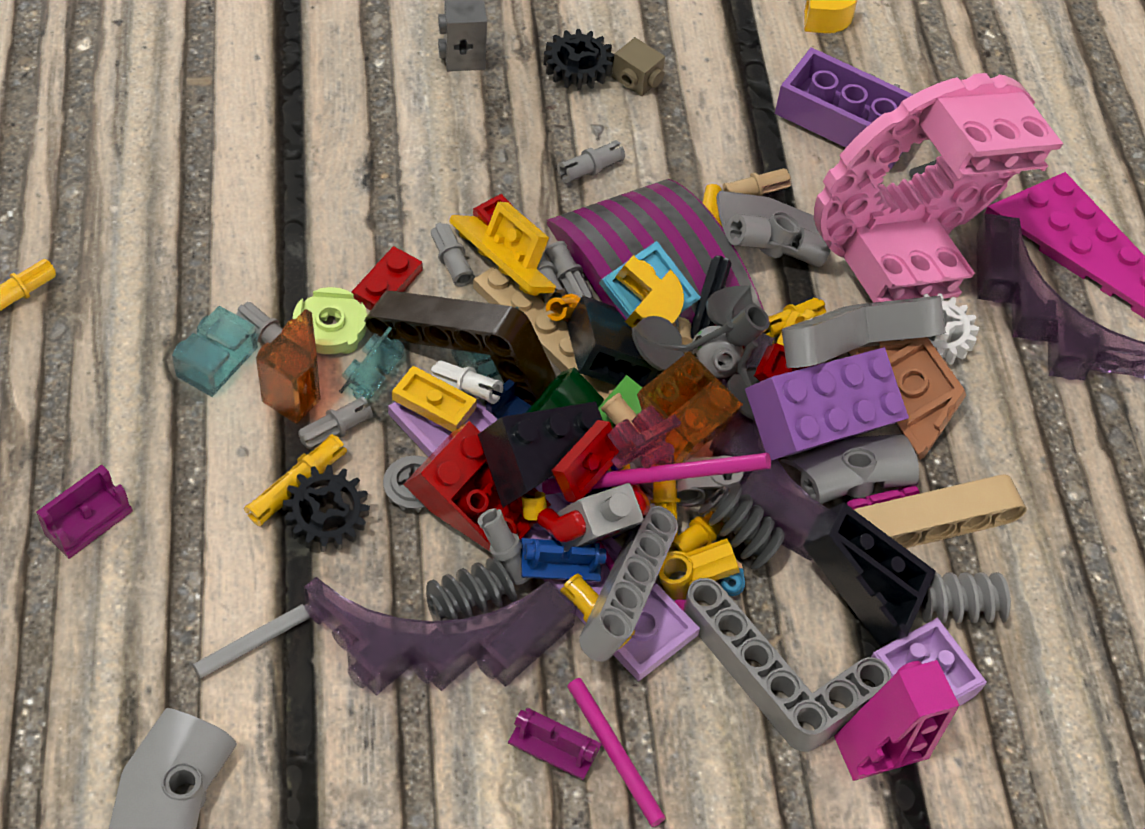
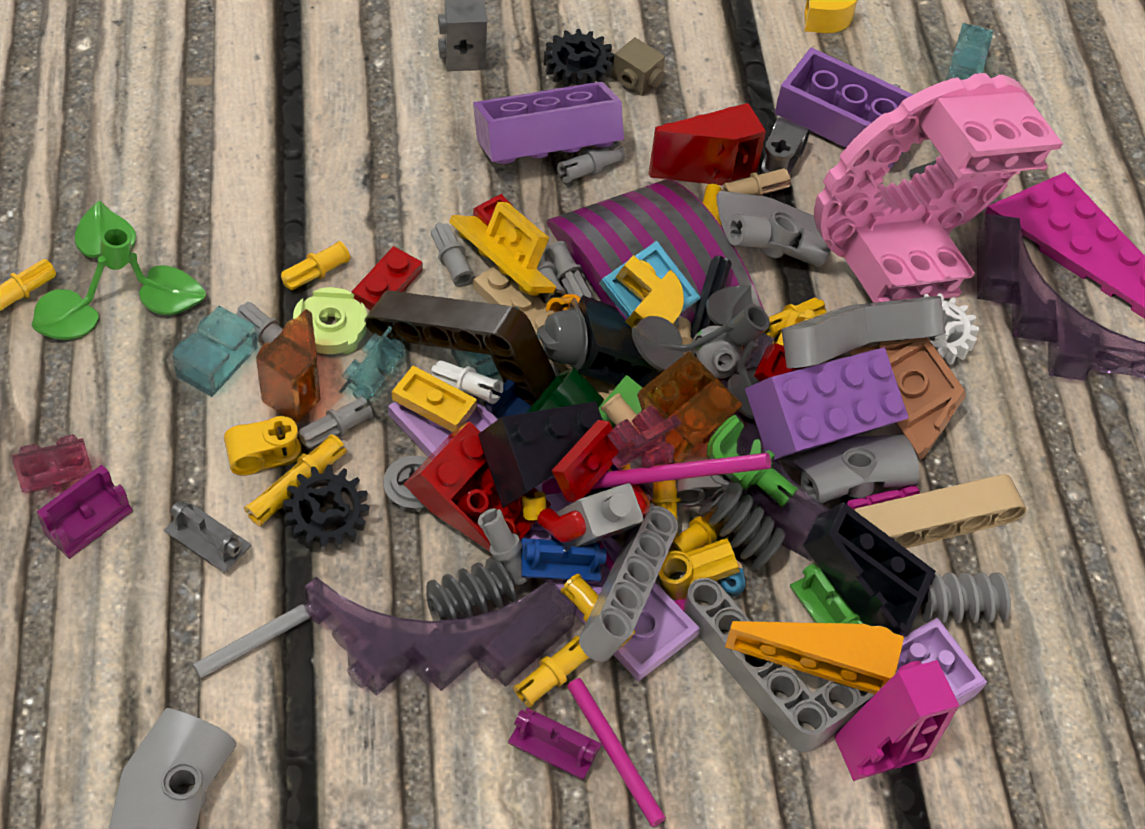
none -> clear pink hips [12,434,92,493]
none -> bright green plant [32,201,206,340]
none -> flat silver hinge [164,501,252,573]
none -> yellow piece [223,416,302,476]
none -> yellow axle [281,241,351,290]
none -> medium lavender brick [473,82,624,164]
none -> yellow pin [513,636,589,708]
none -> dark grey piece [537,298,588,370]
none -> red slope [648,103,766,186]
none -> bright green piece [706,415,799,507]
none -> light orange slope [725,621,904,695]
none -> flat silver piece [761,118,810,174]
none -> bright green hinge [790,563,863,624]
none -> clear light blue brick [945,23,994,81]

